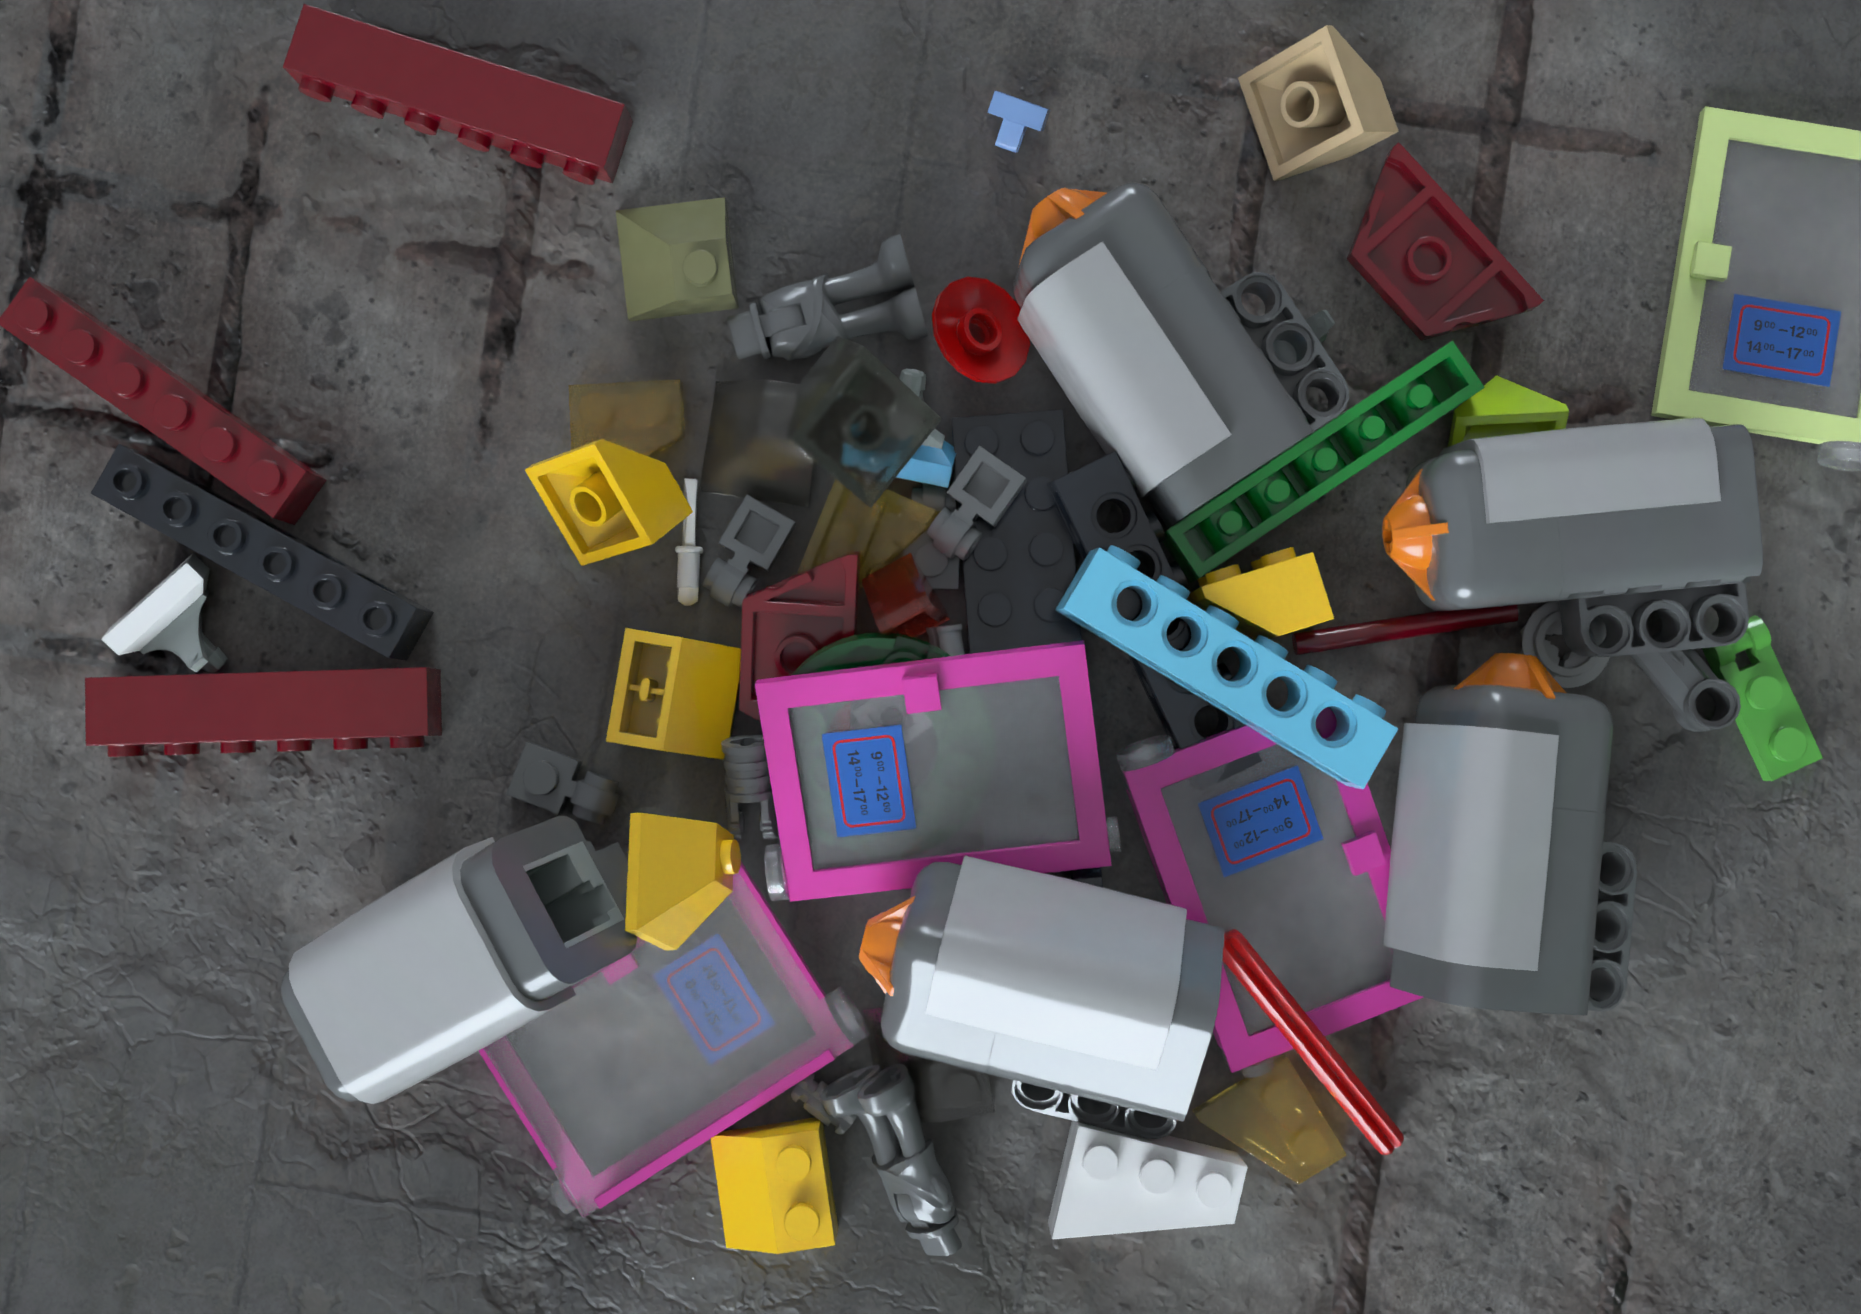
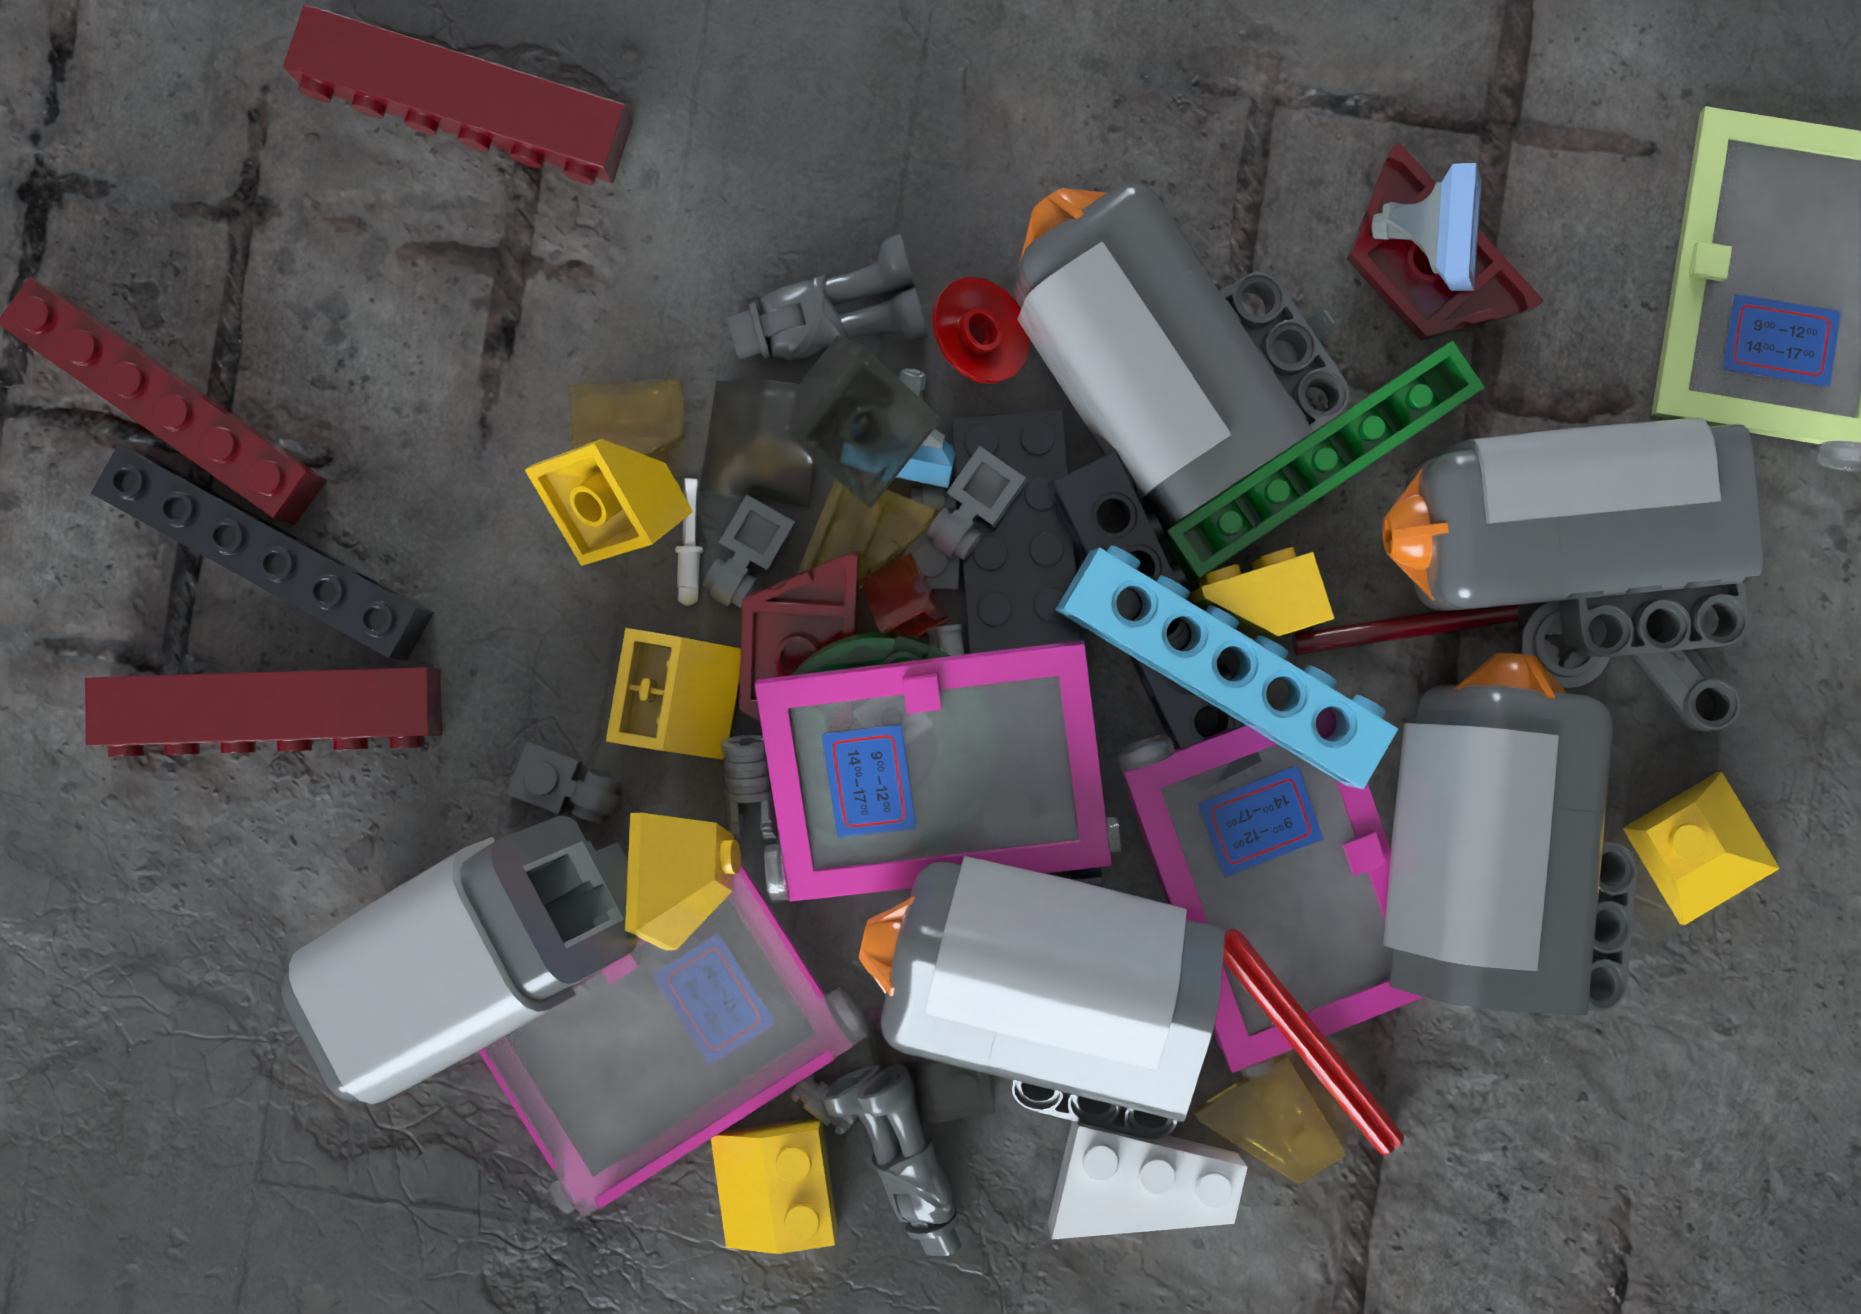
white piece [101,553,228,674] -> none
olive slope [615,197,739,321] -> none
medium blue tile [987,91,1051,153] -> none
tan slope [1238,25,1399,181] -> none
lime slope [1448,375,1569,447] -> none
bright green plate [1702,615,1823,781] -> none
none -> light blue piece [1372,163,1482,291]
none -> yellow slope [1623,772,1780,925]

